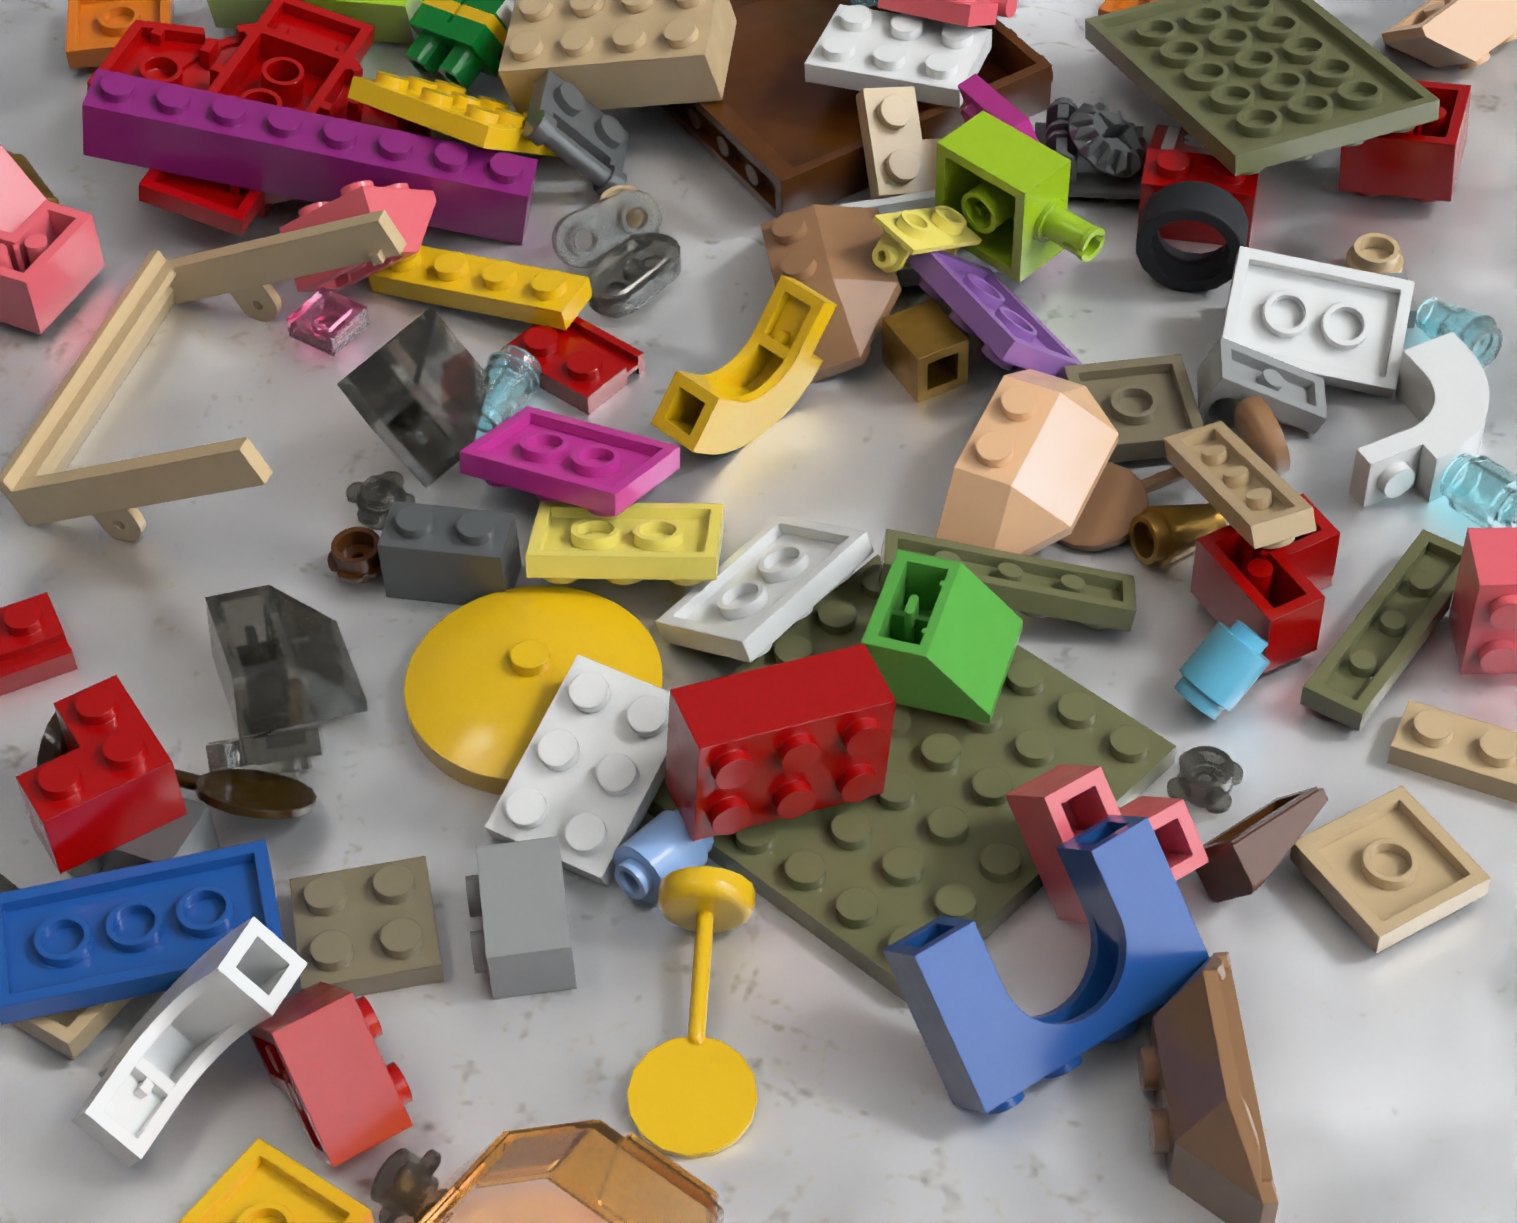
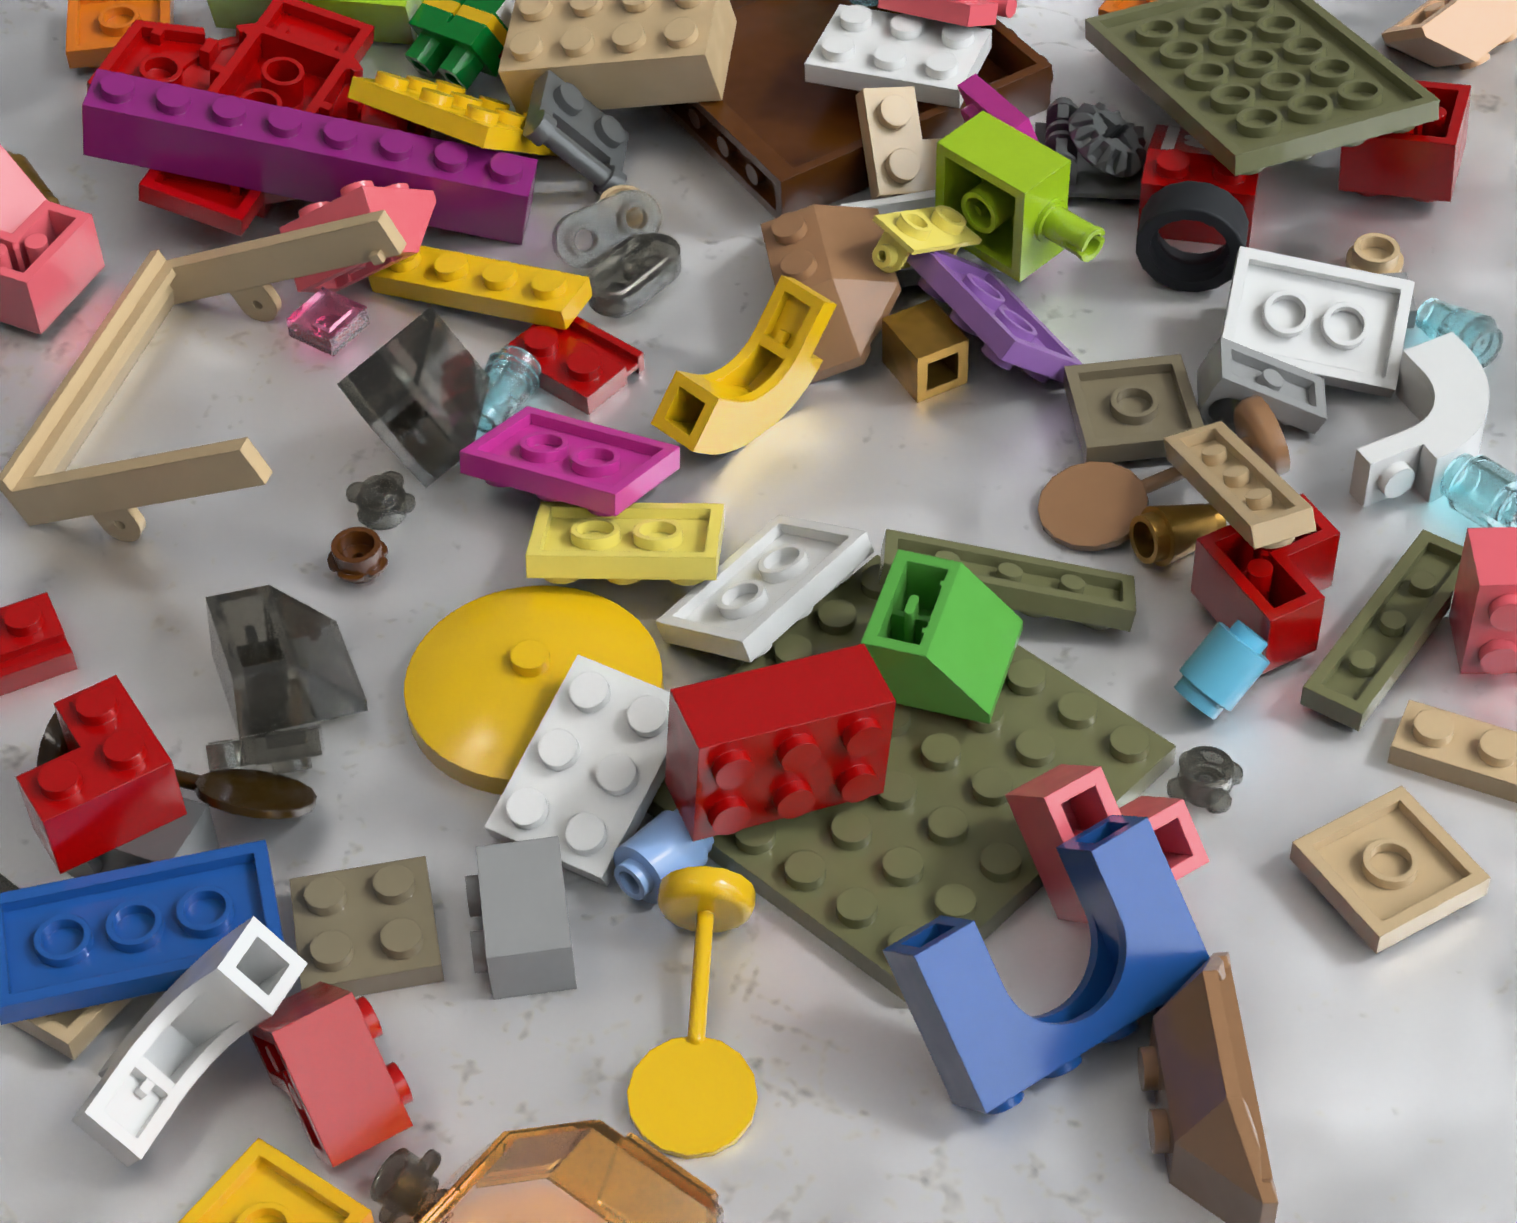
dark grey brick [377,501,522,605] -> none
light nougat wedge [935,369,1119,556] -> none
slope [1196,787,1329,903] -> none

